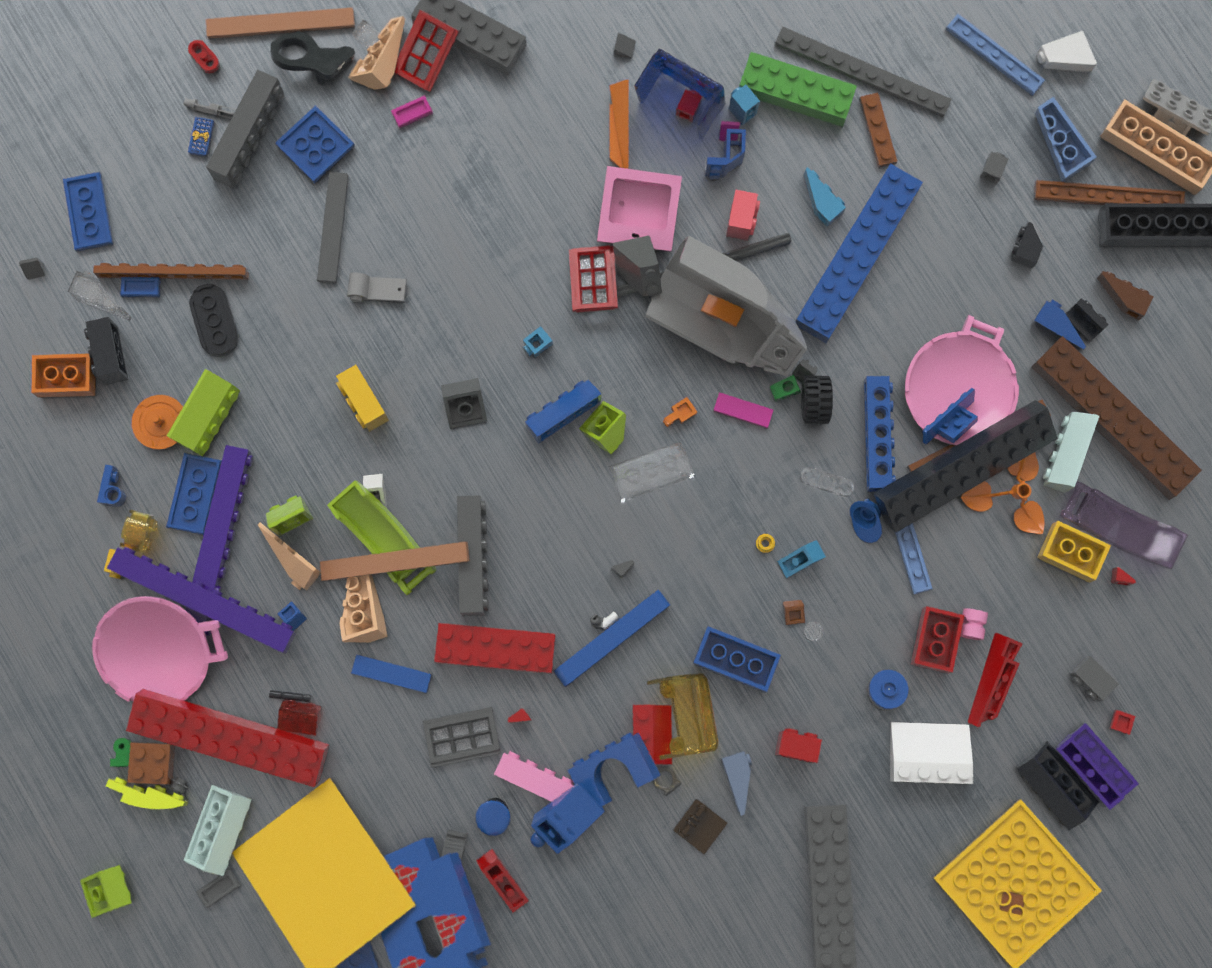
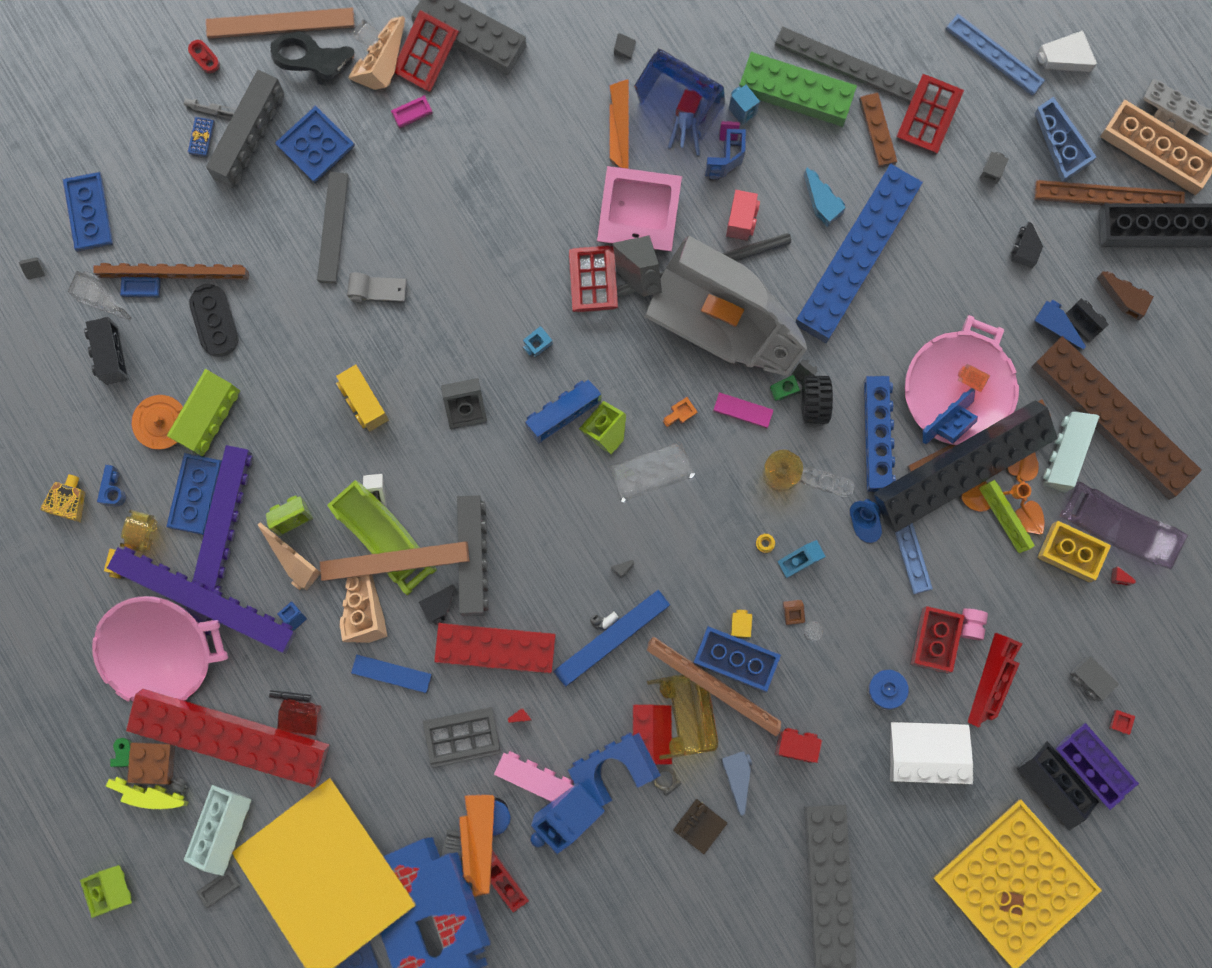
orange brick [31,353,96,397] -> none
none -> torso [40,474,85,522]
none -> black slope [419,584,456,625]
none -> orange wedge [459,795,495,897]
none -> nougat tile [647,637,781,736]
none -> medium blue plant [668,112,700,156]
none -> yellow brick [730,610,752,639]
none -> clear yellow brick [763,449,803,491]
none -> red piece [896,74,964,153]
none -> clear orange brick [957,364,990,392]
none -> lime plate [979,480,1035,553]

